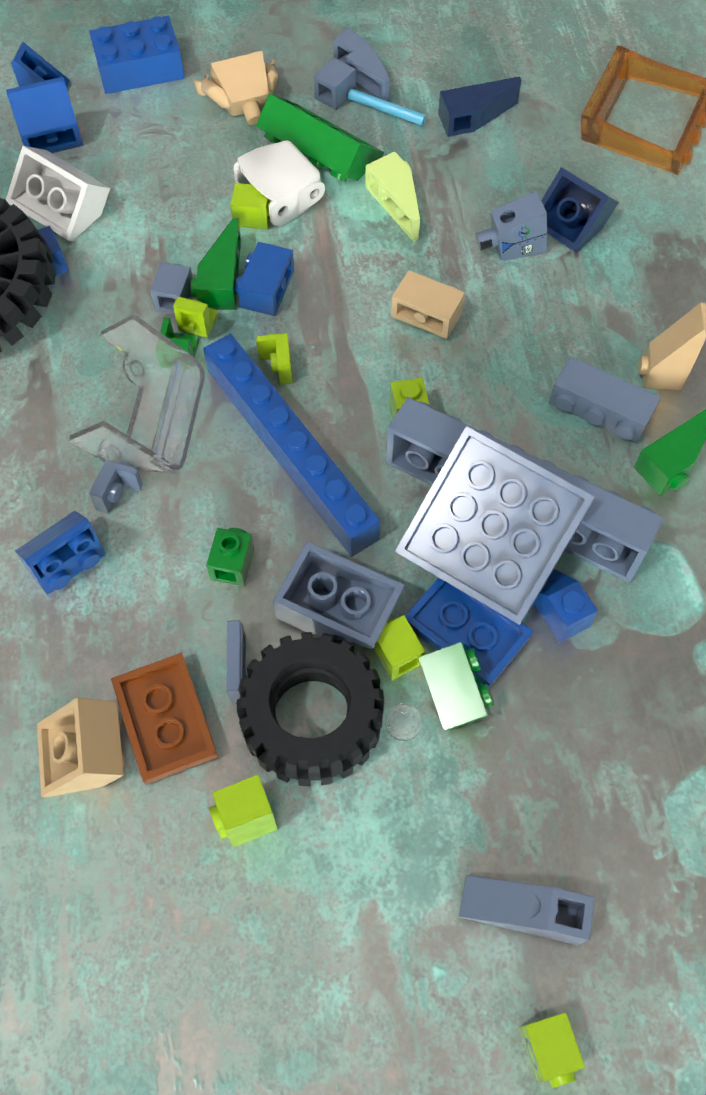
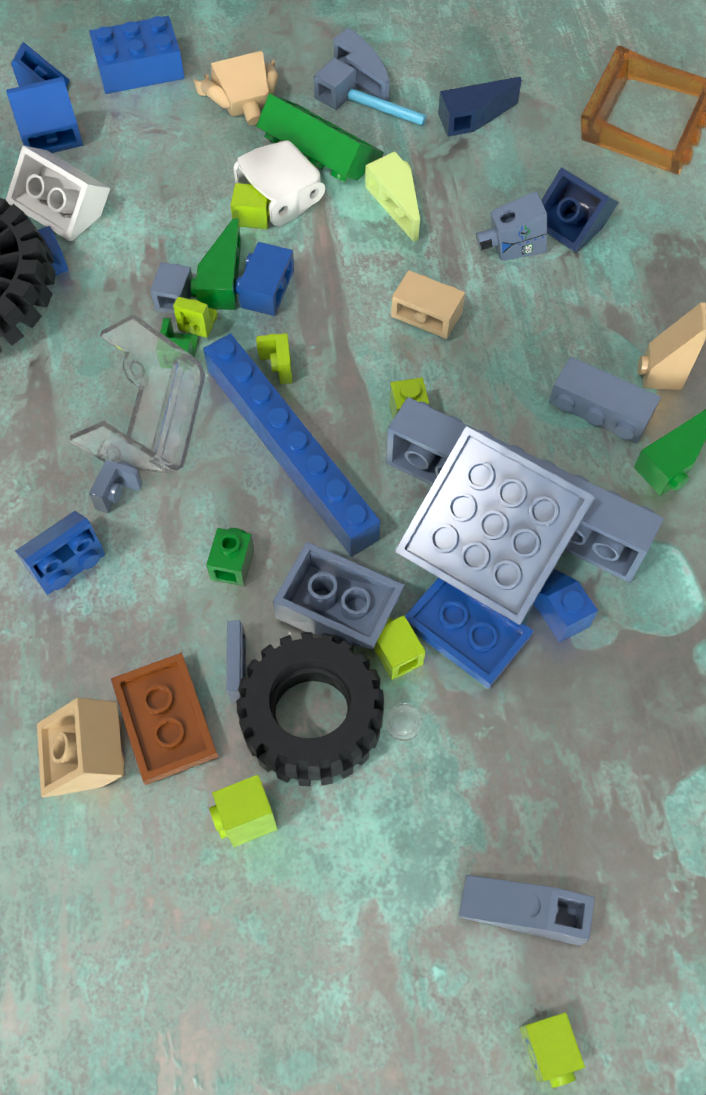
brick [419,642,495,730] -> none

